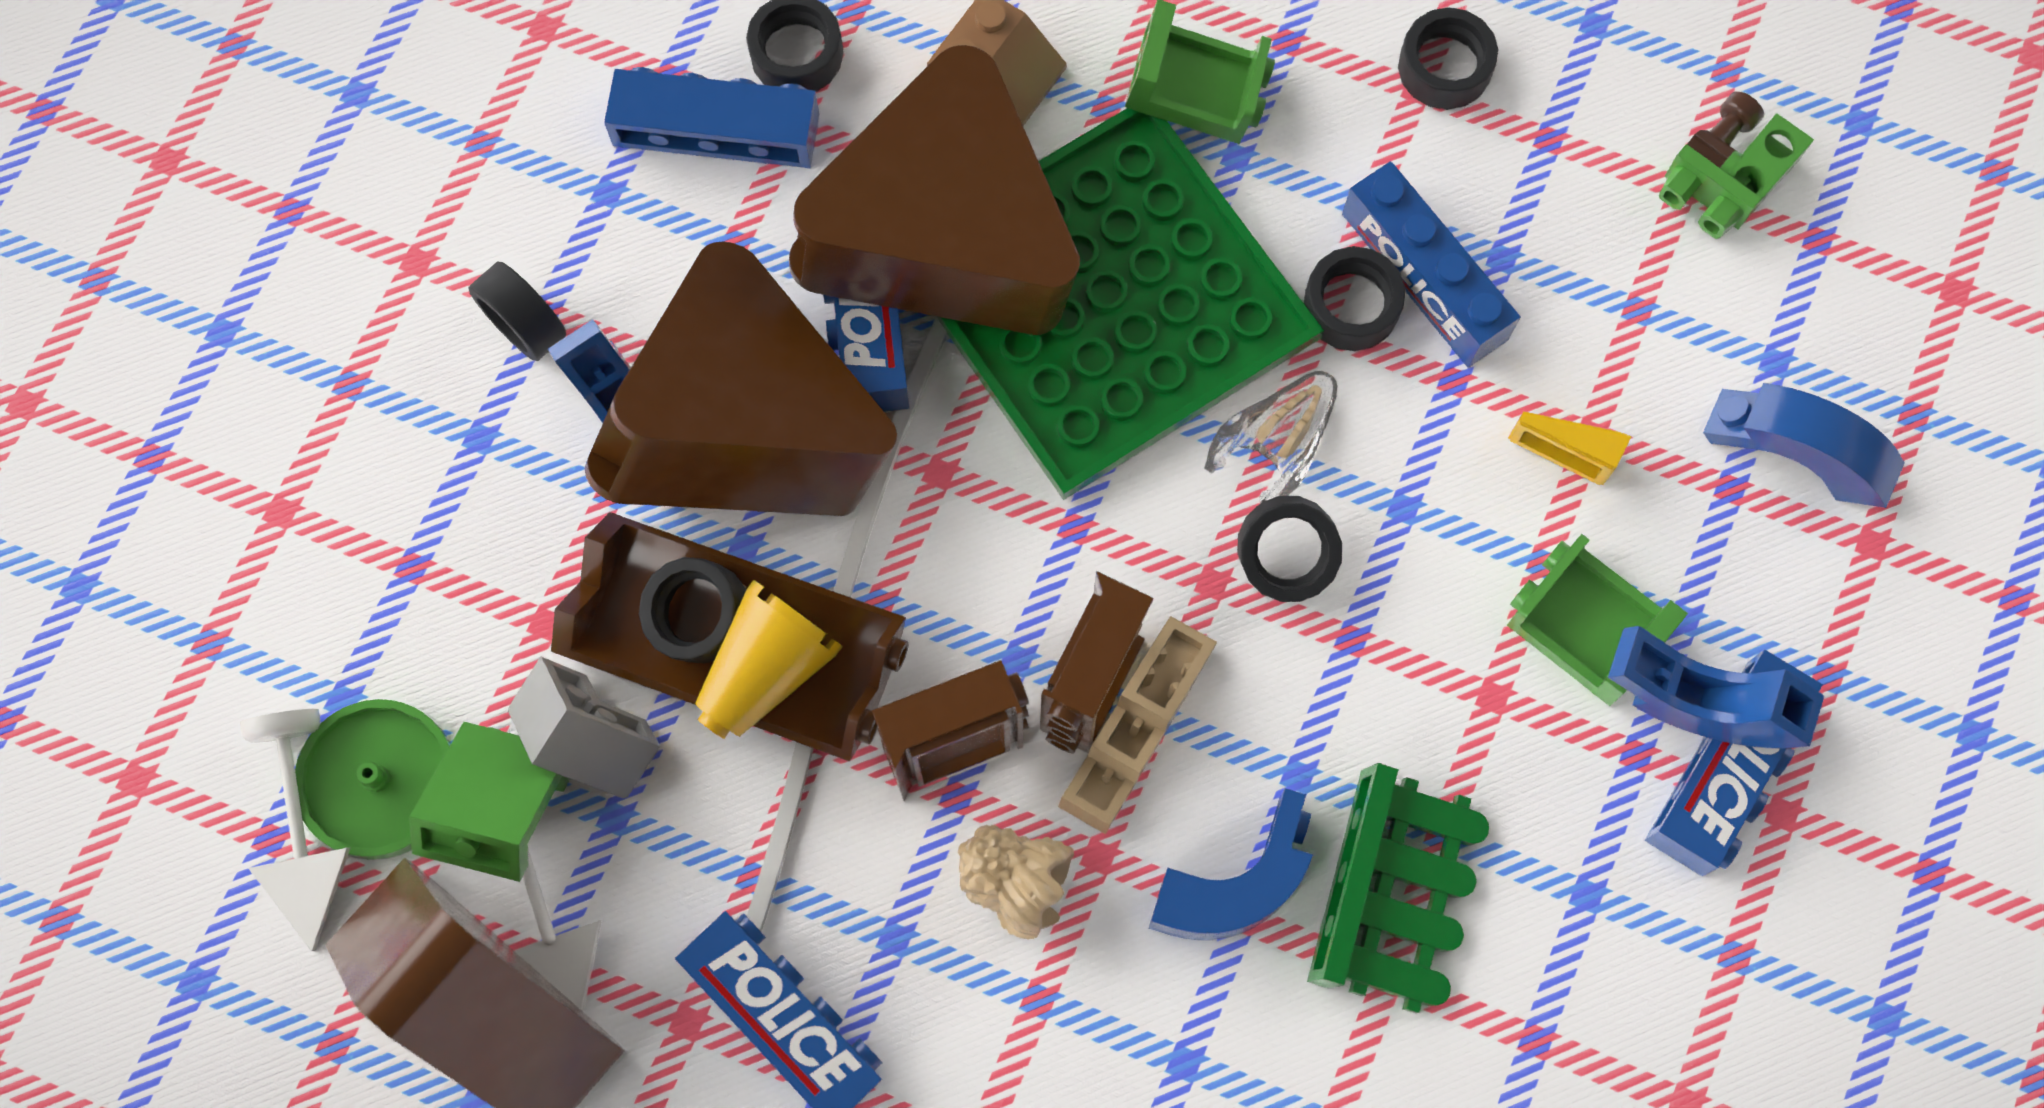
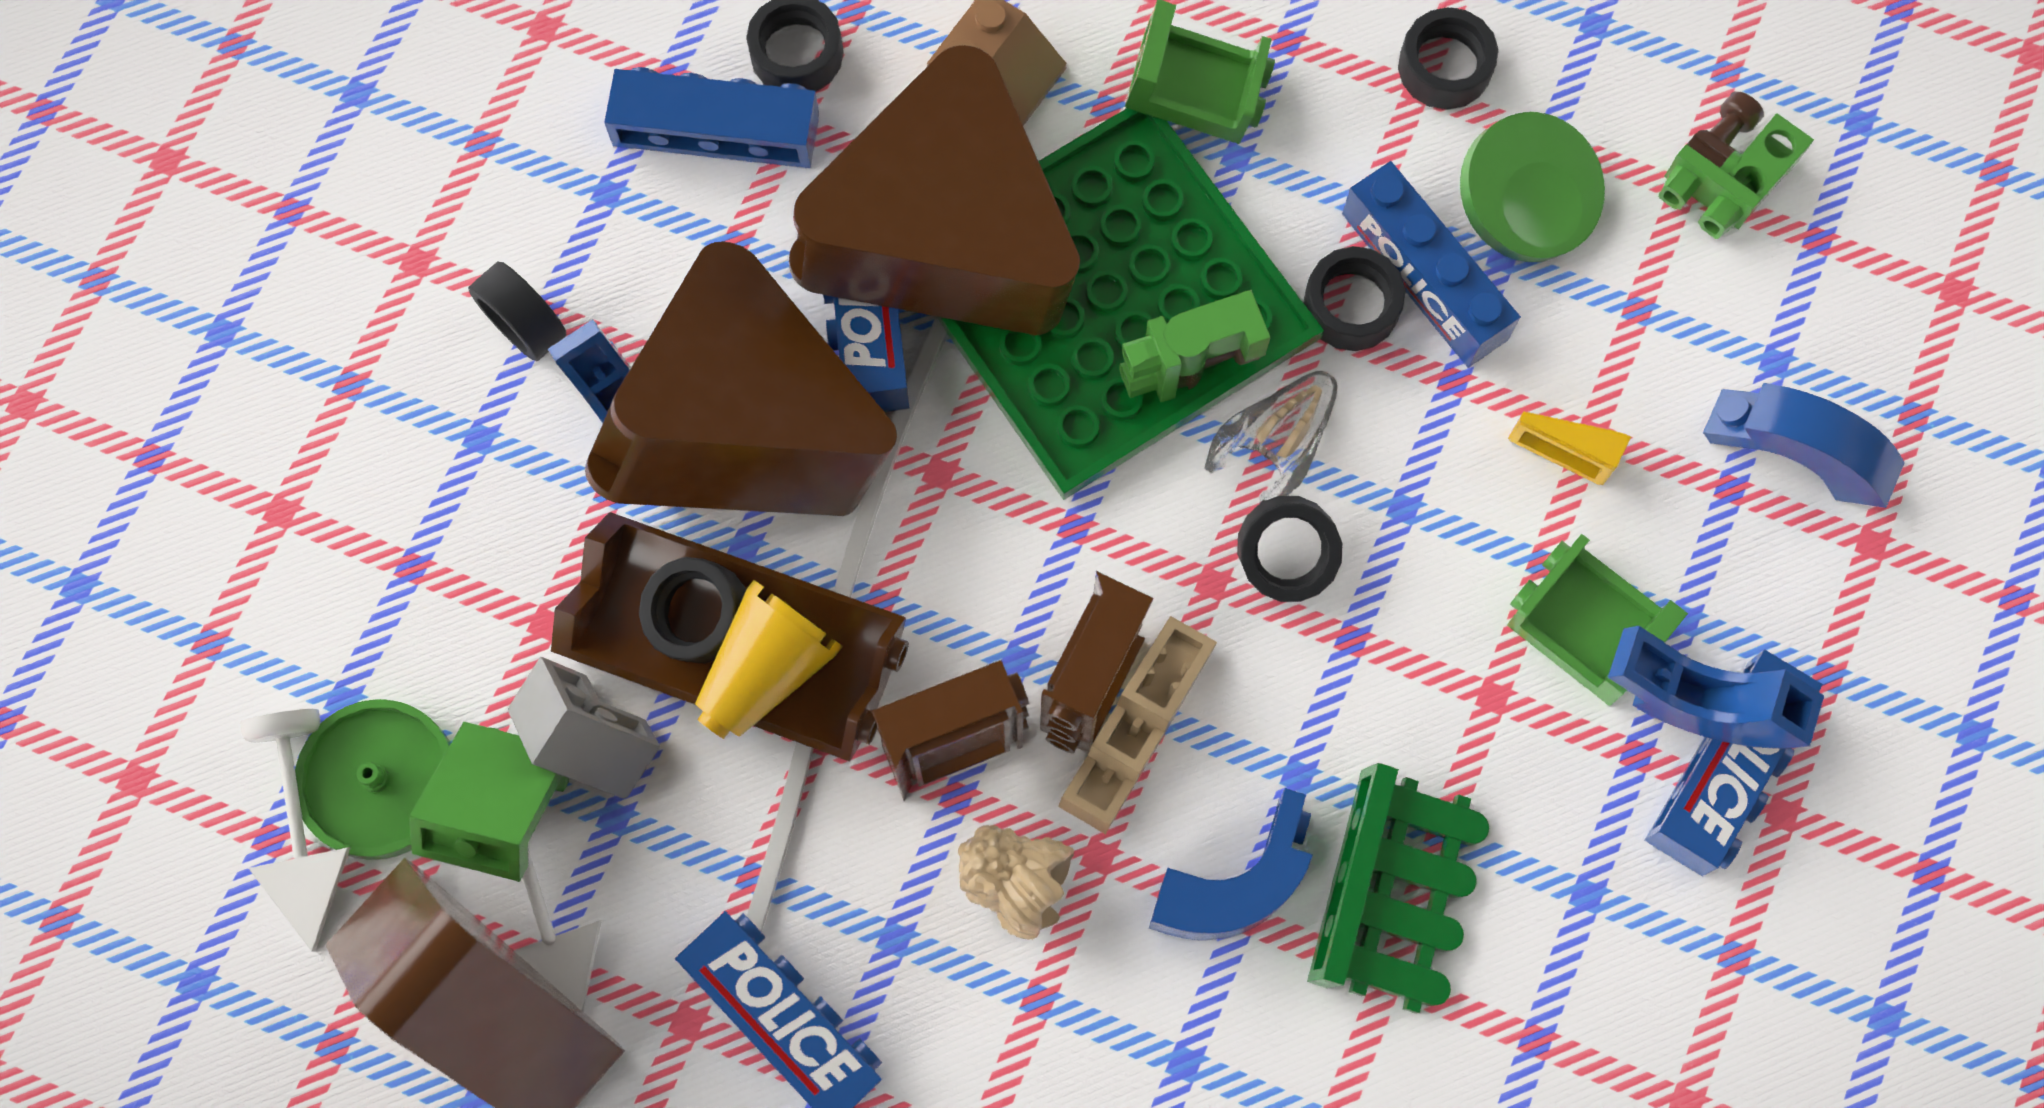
none -> bright green hips [1119,290,1270,403]
none -> bright green piece [1460,112,1605,262]

